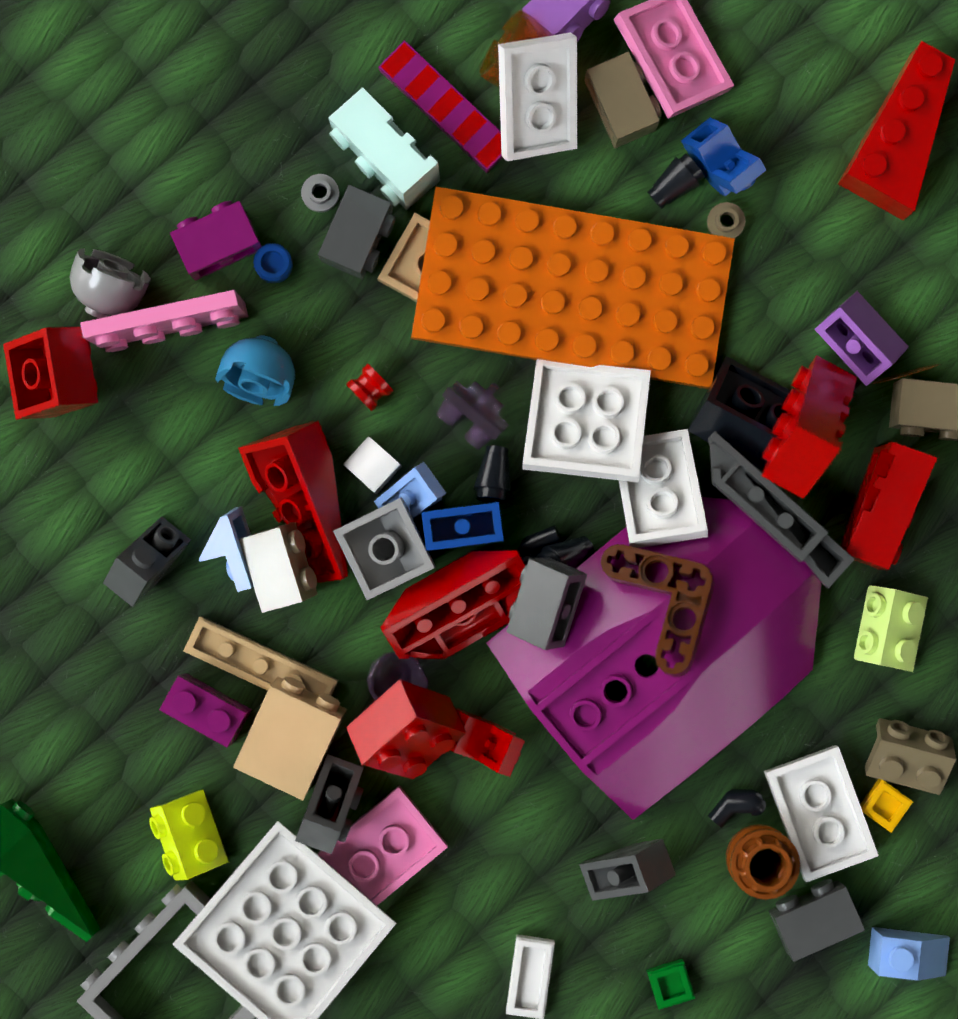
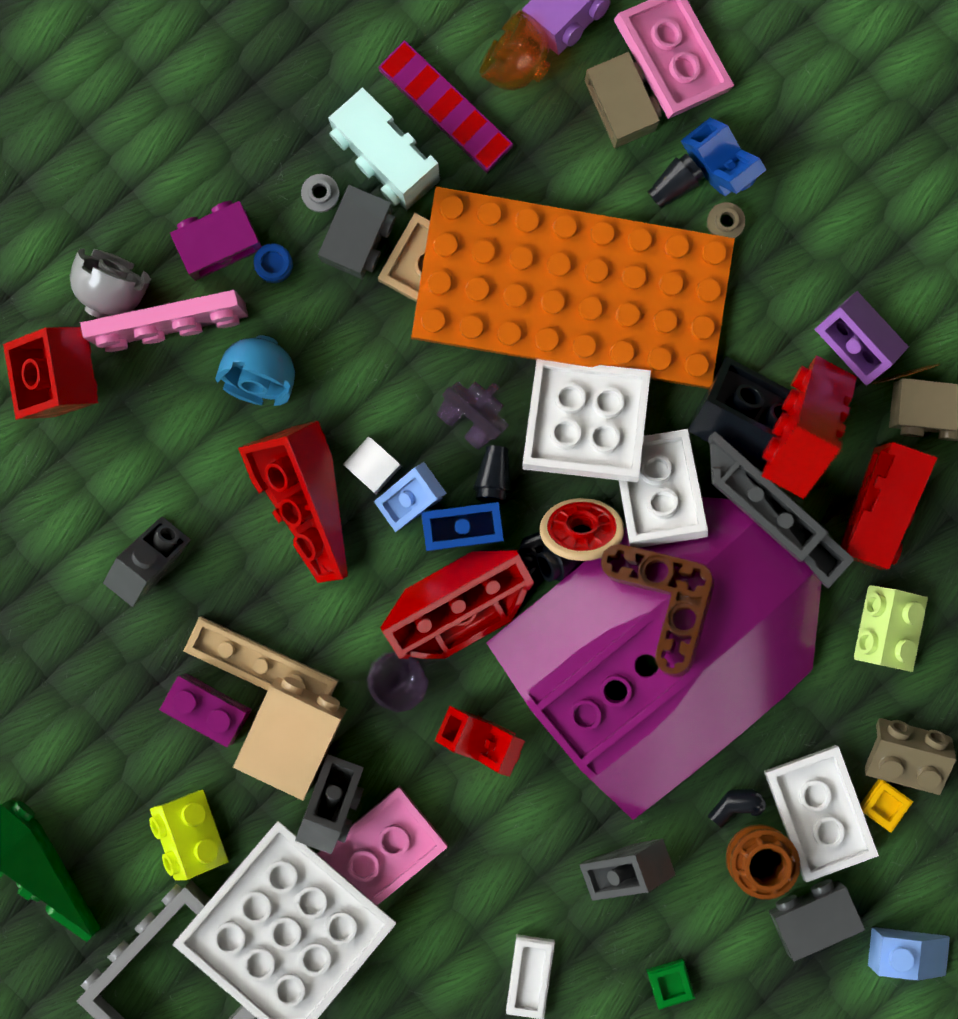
slope [199,506,254,592] -> none
brick [239,522,318,613] -> none
light grey slope [333,497,436,600] -> none
red wheel [346,363,394,412] -> none
red brick [346,679,466,779] -> none
white plate [498,33,577,161] -> none
brick [506,557,587,650] -> none
red wedge [838,41,955,220] -> none
none -> red wheel [540,498,624,561]

